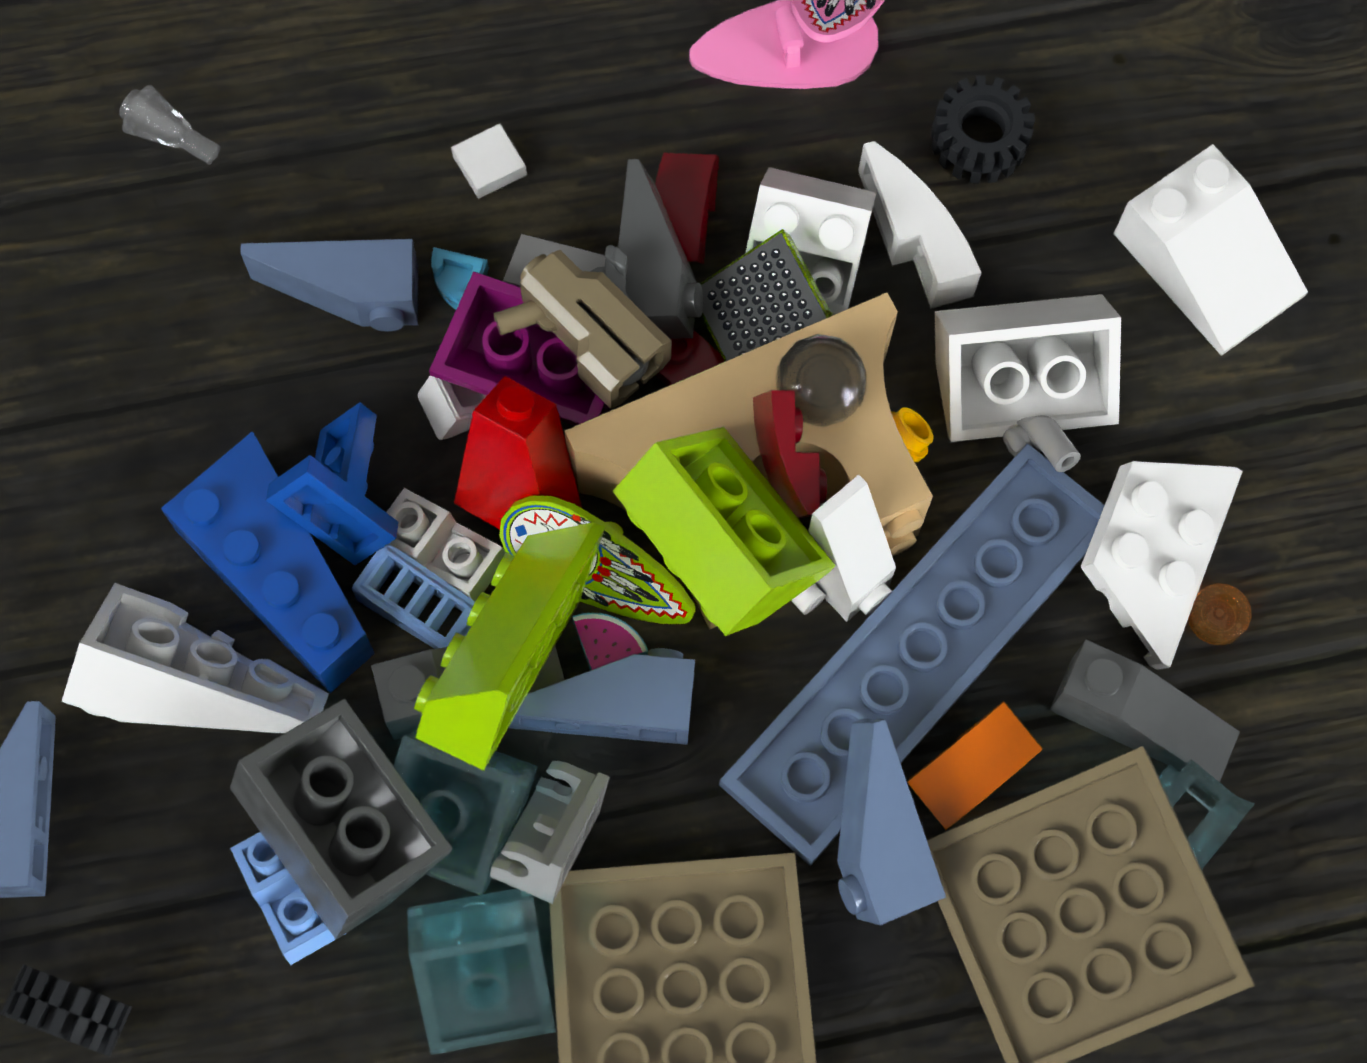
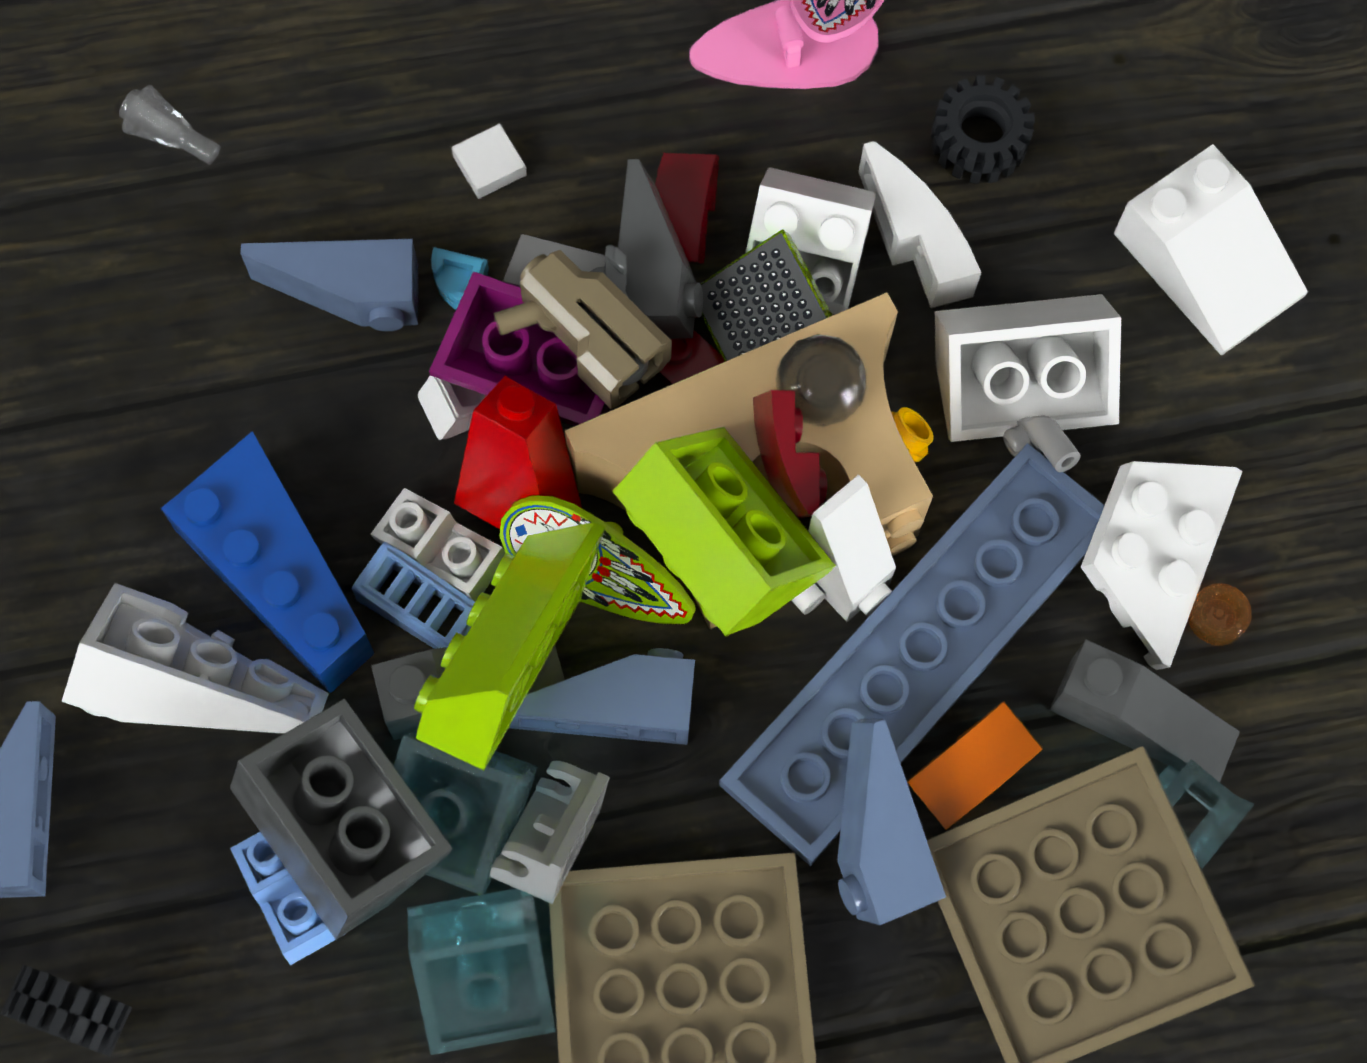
blue bracket [265,402,399,565] -> none
dark pink tile [572,613,648,670] -> none

